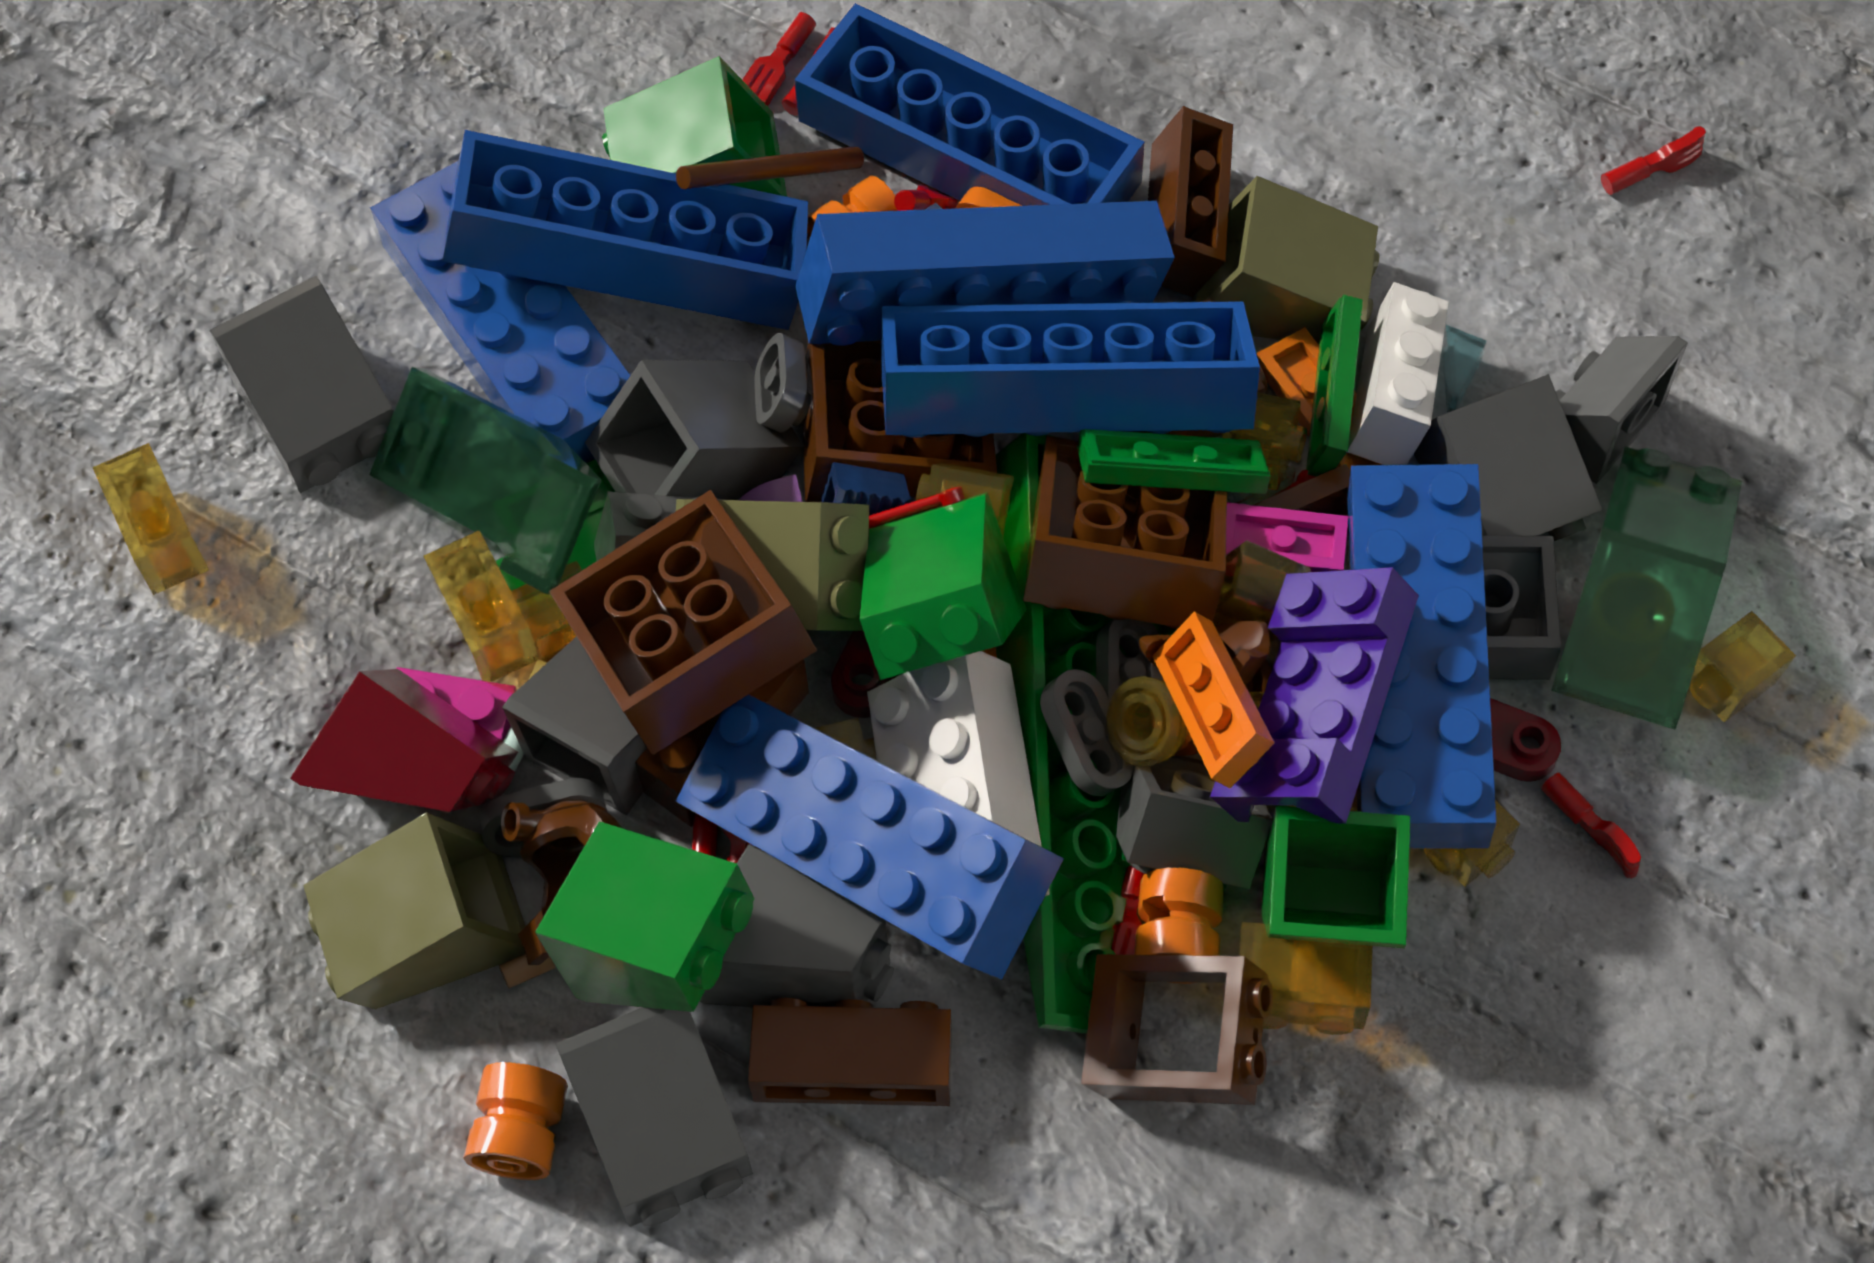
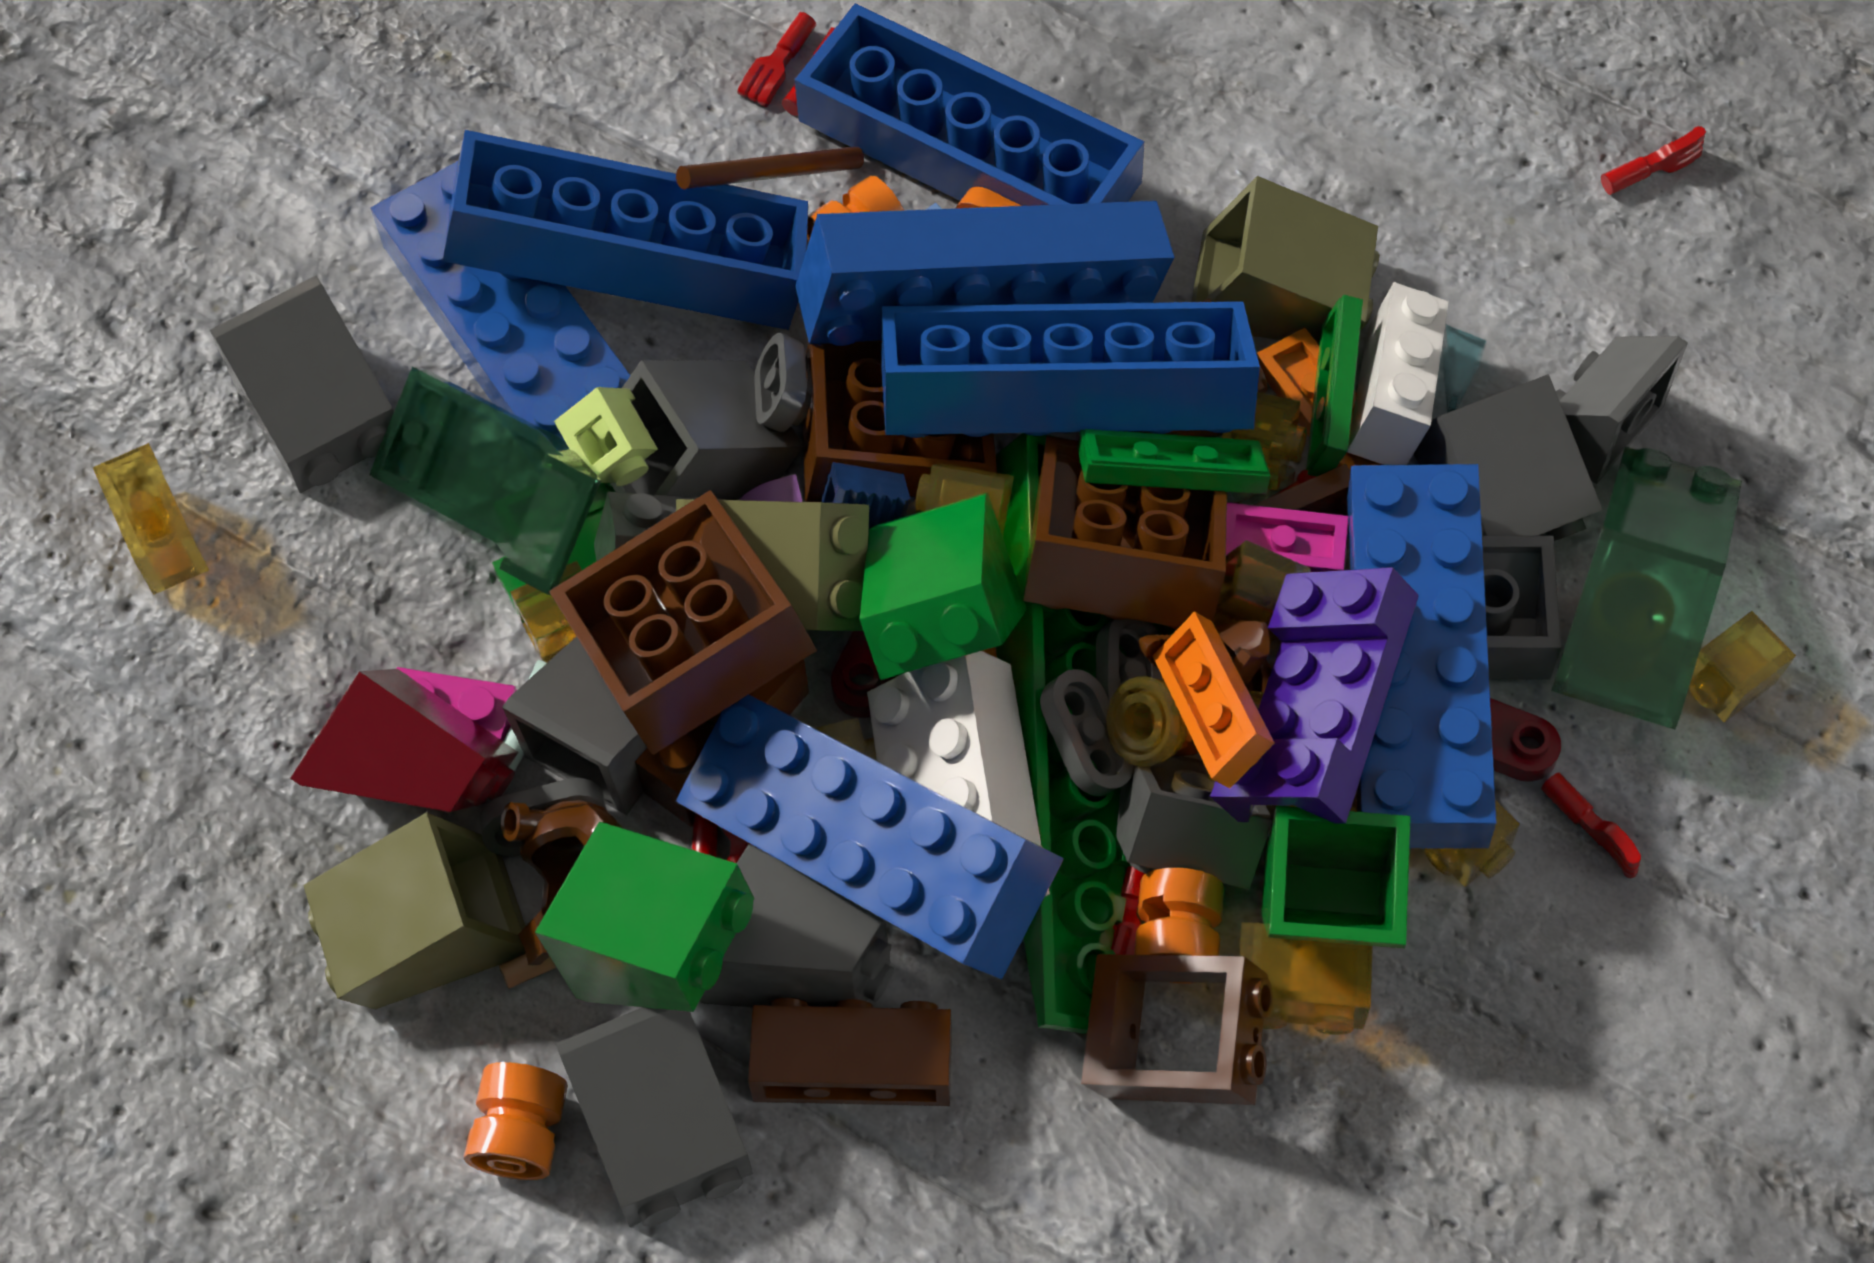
clear yellow brick [423,530,540,682] -> none
slope [602,56,787,197] -> none
red hinge [868,486,965,529] -> none
red piece [894,185,958,211] -> none
reddish brown brick [1148,106,1234,297] -> none
none -> yellowish green brick [554,387,658,486]

